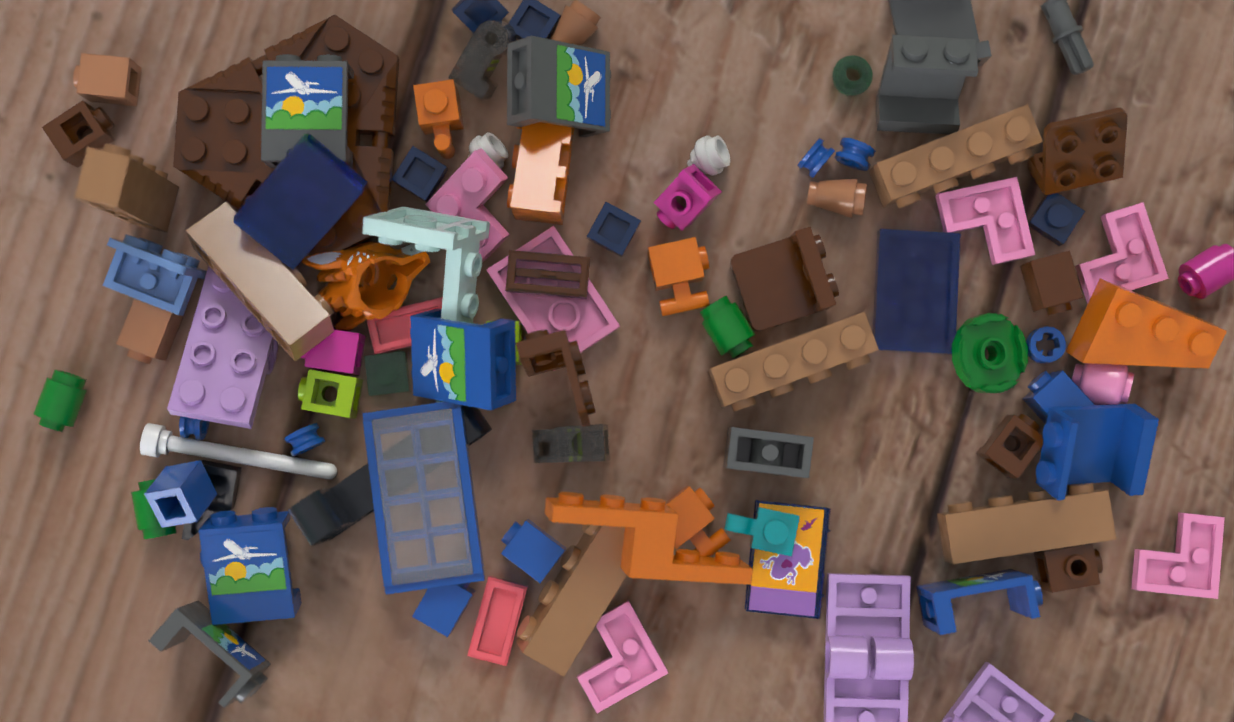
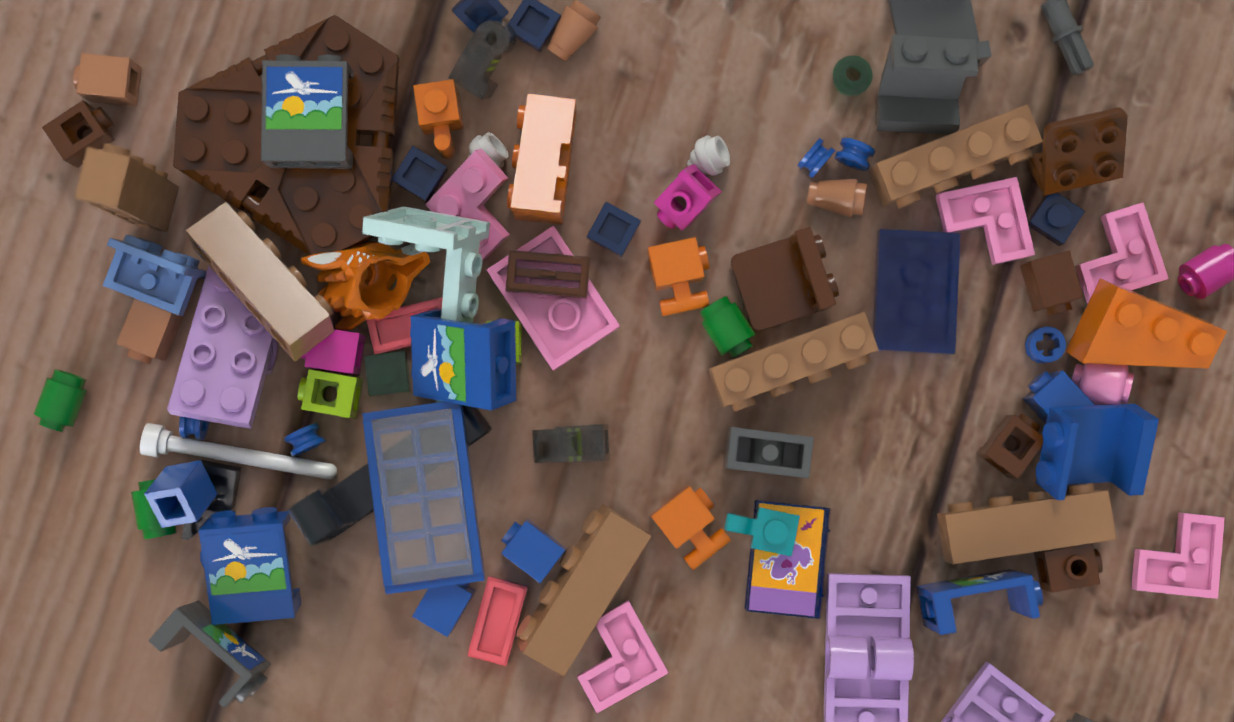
clear blue piece [233,133,368,270] -> none
dark grey panel [507,36,611,138] -> none
reddish brown bracket [516,330,596,427] -> none
orange bracket [544,492,753,585] -> none
green plate [952,313,1028,394] -> none

